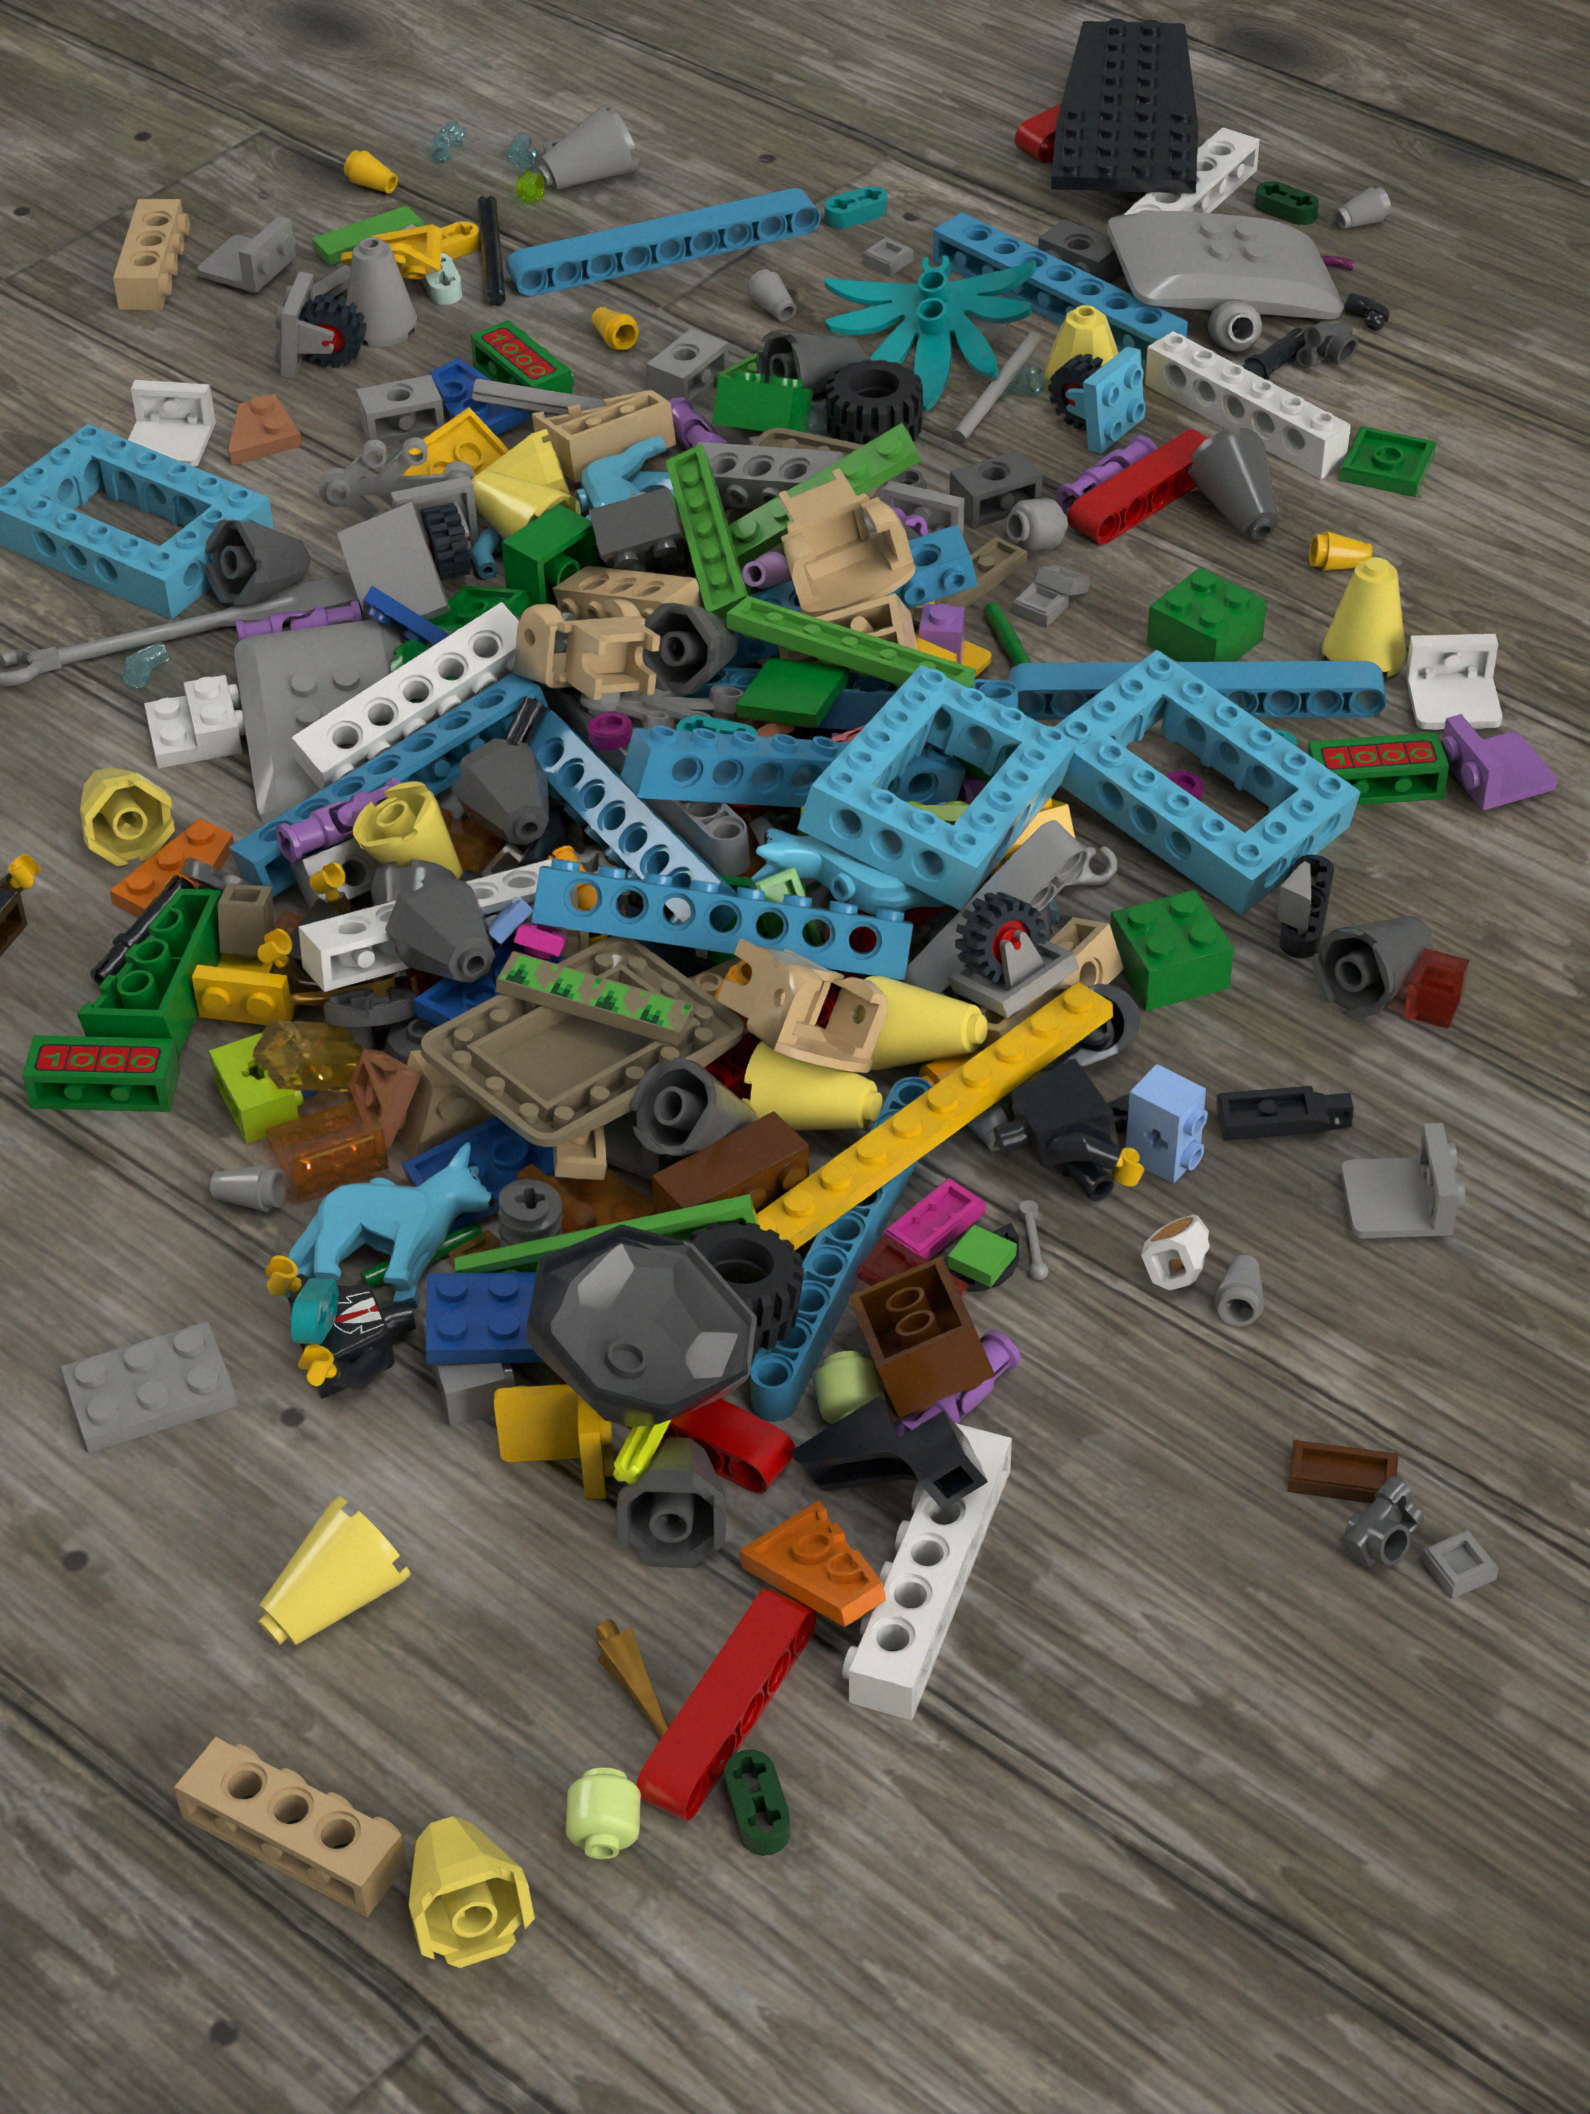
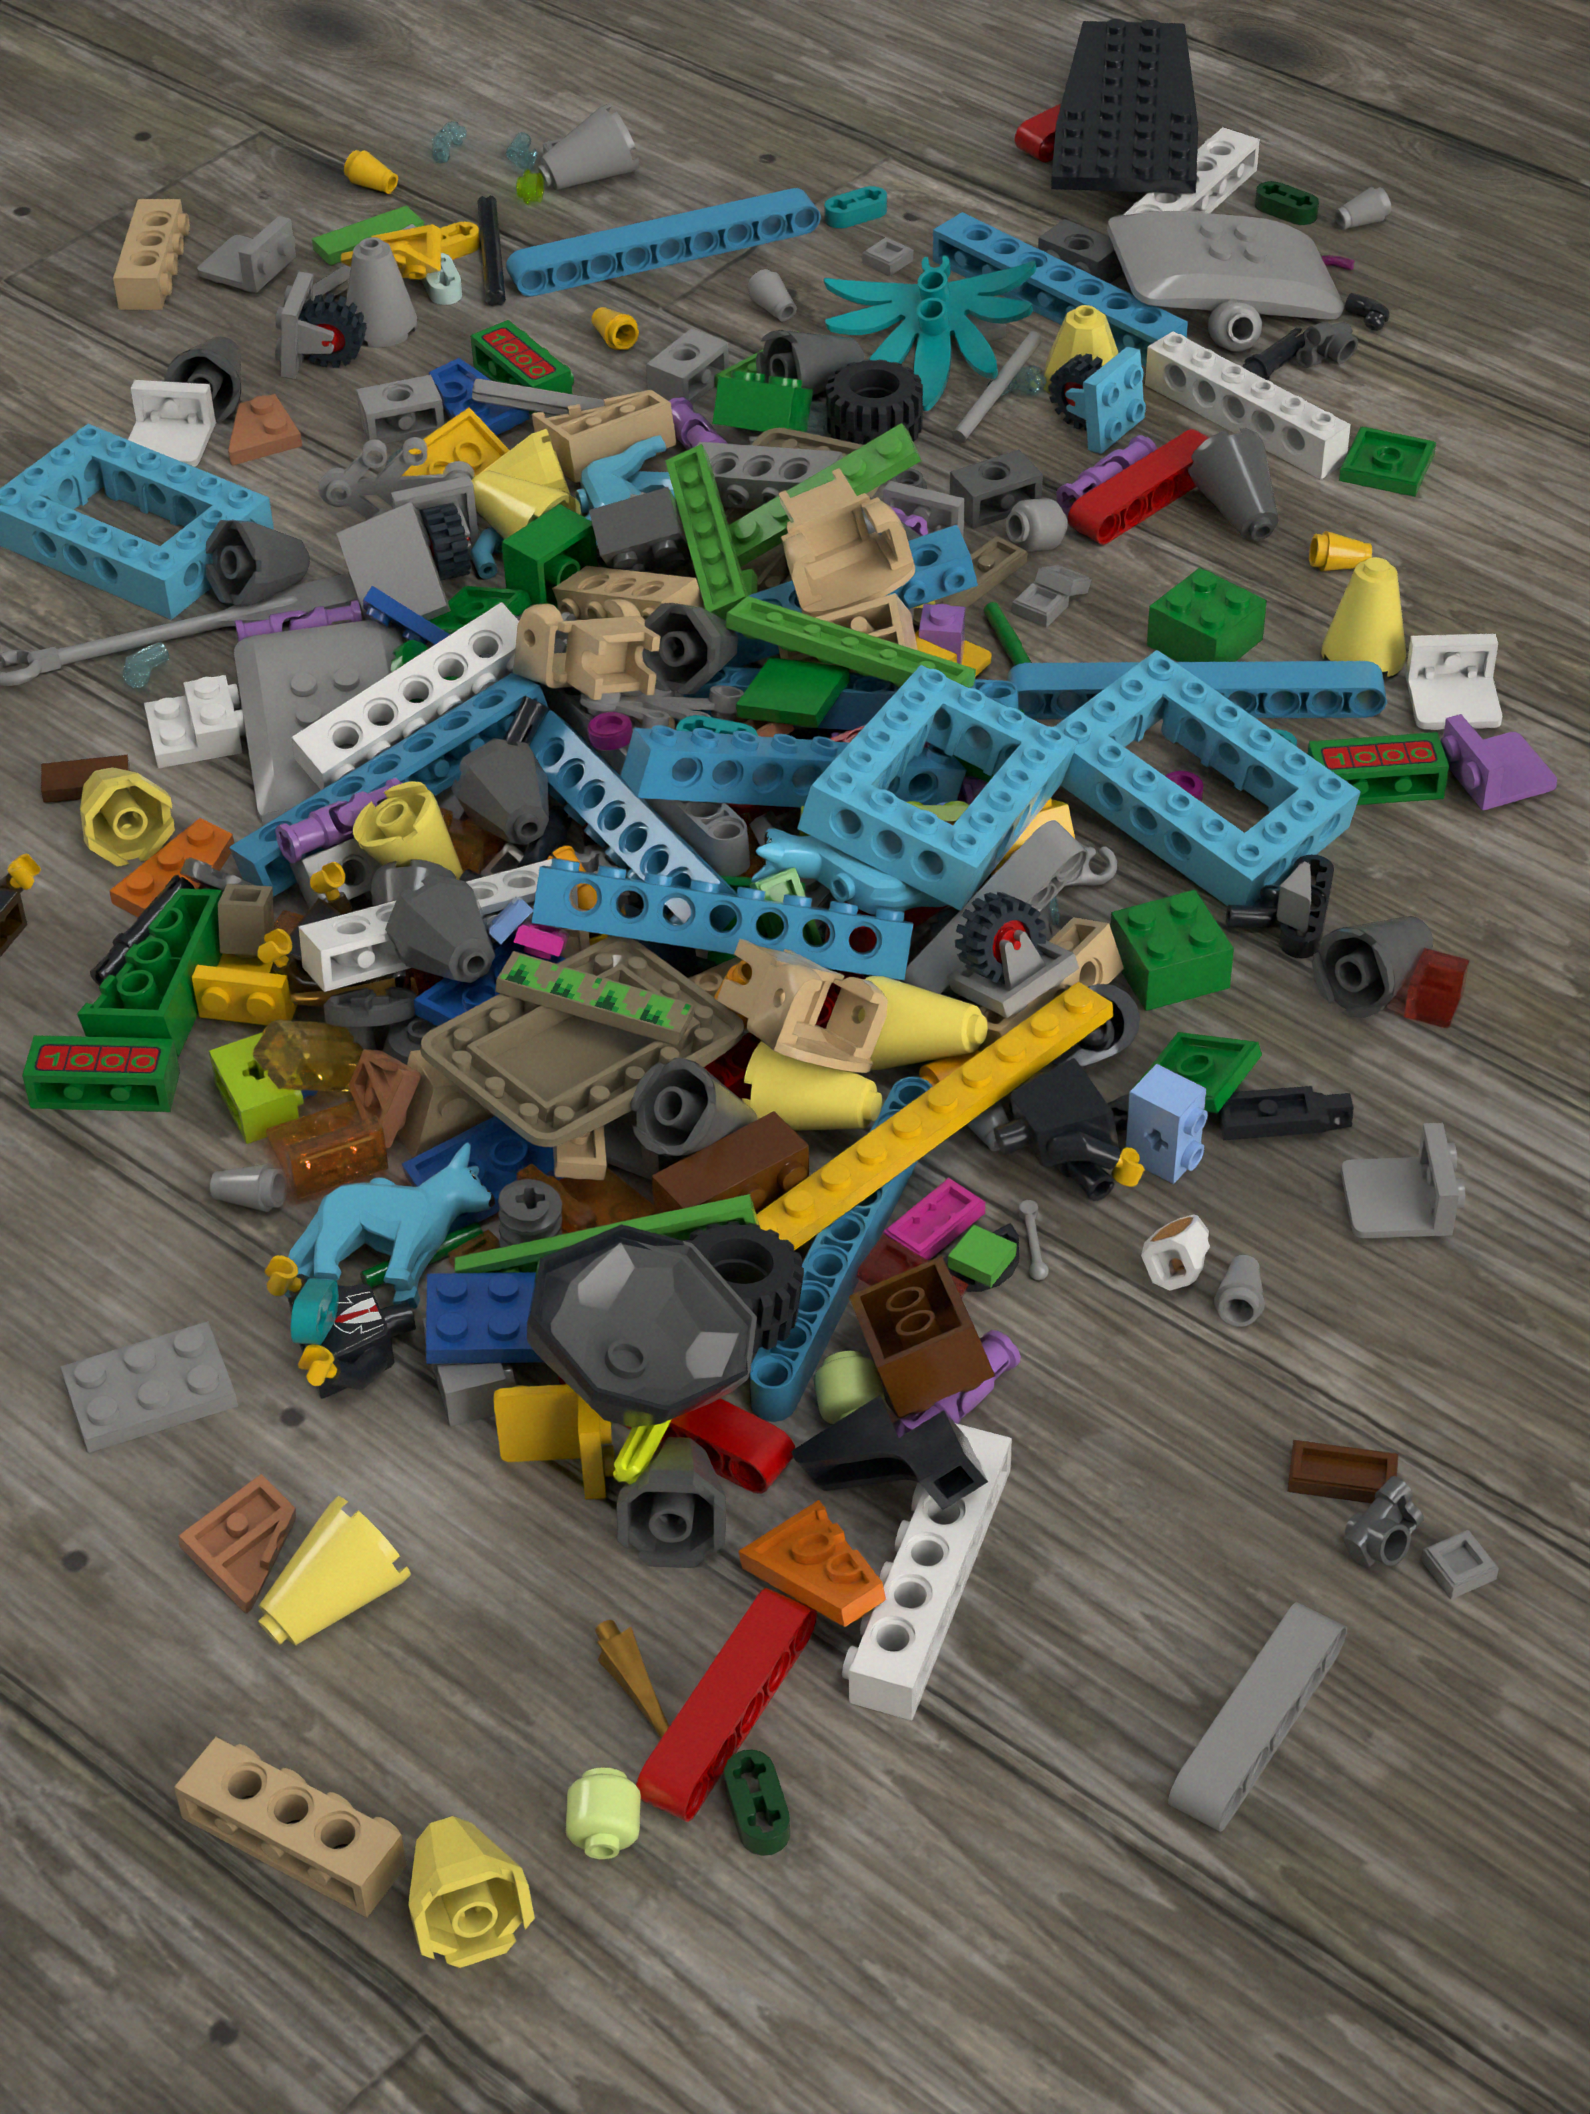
lavender cone [742,552,791,591] -> none
none -> reddish brown tile [41,754,130,803]
none -> dark grey cone [164,336,241,422]
none -> nougat wing [178,1474,296,1614]
none -> green tile [1132,1032,1262,1113]
none -> light grey beam [1168,1602,1347,1832]
none -> black arm [1226,885,1280,928]

